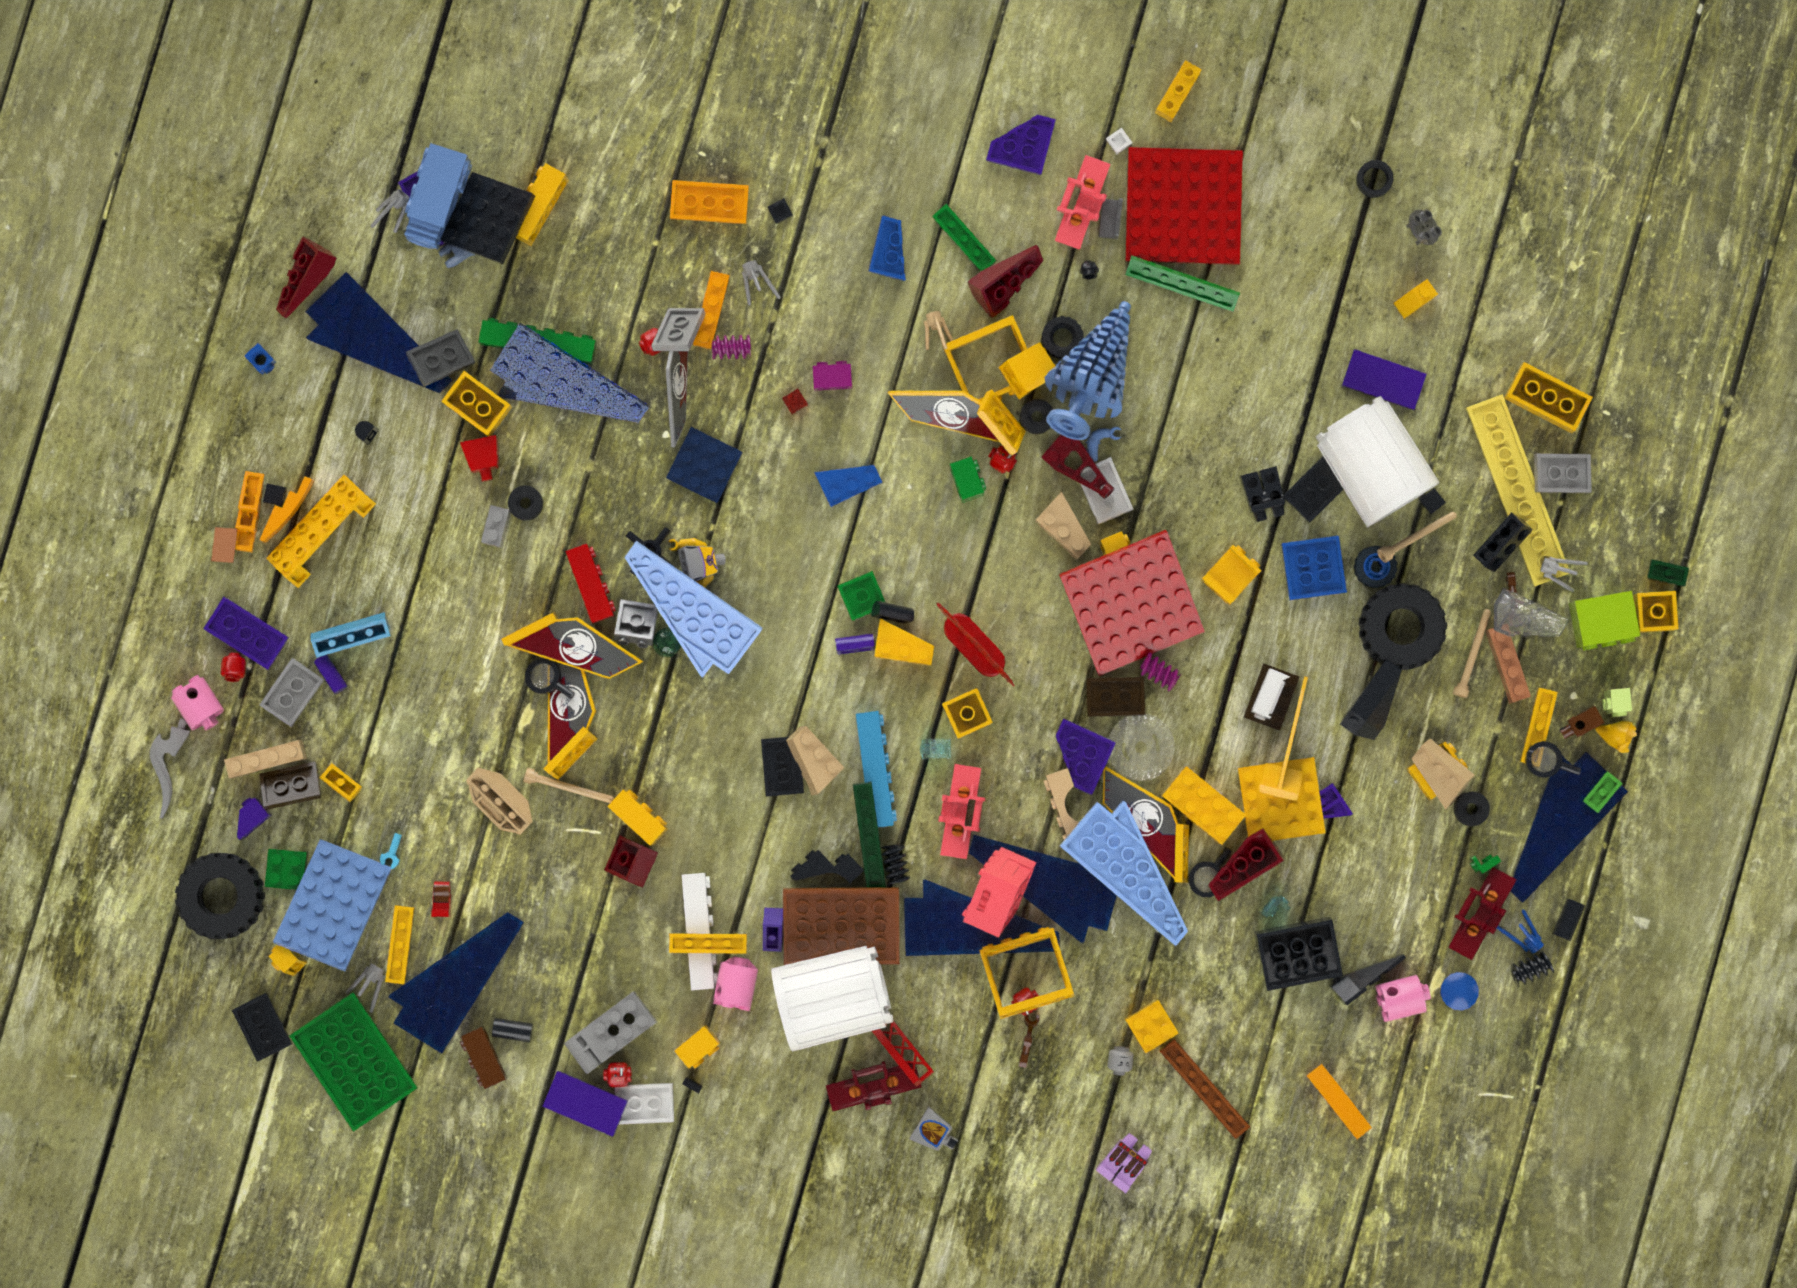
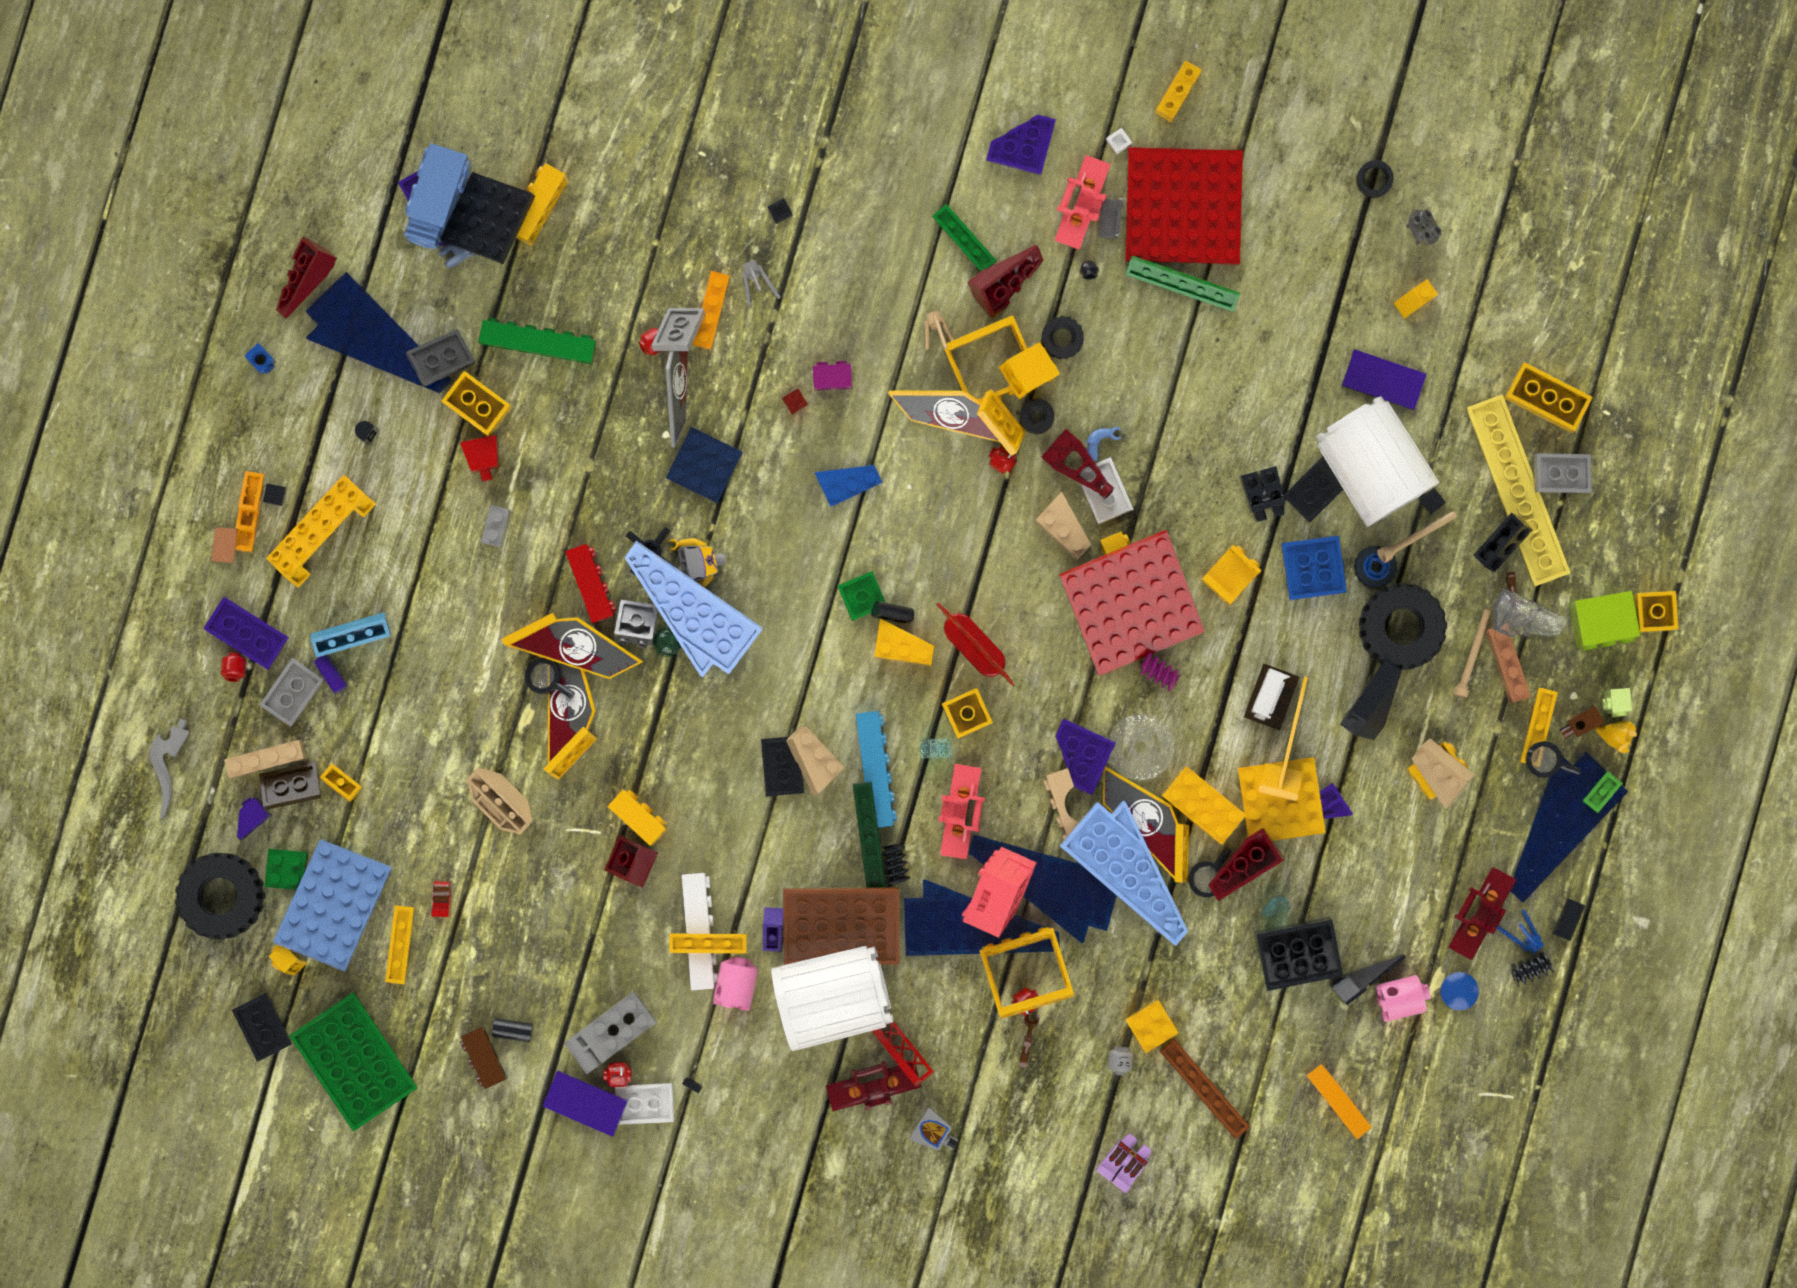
bright pink cylinder [171,675,224,730] -> none
light orange slope [260,476,314,543] -> none
light grey plant [346,963,385,1013] -> none
light grey plant [371,189,409,233] -> none
medium azure bar [380,833,402,869] -> none
clear blue wing [388,912,525,1054] -> none
clear blue wing [490,323,650,423] -> none
black tyre [508,485,543,521] -> none
tan piece [523,768,614,803] -> none
light orange plate [670,180,749,224] -> none
yellow brick [675,1025,721,1069] -> none
magenta piece [712,335,751,360] -> none
black arch [790,850,864,883] -> none
dark purple brick [835,633,875,655] -> none
blue wing [868,216,906,281] -> none
green brick [949,456,986,503] -> none
medium blue plant [1045,301,1131,440] -> none
dark brown plate [1086,677,1145,717] -> none
black tyre [1454,791,1490,826] -> none
green bracket [1469,854,1502,874] -> none
light grey plant [1540,557,1588,592] -> none
dark green plate [1647,559,1689,587] -> none

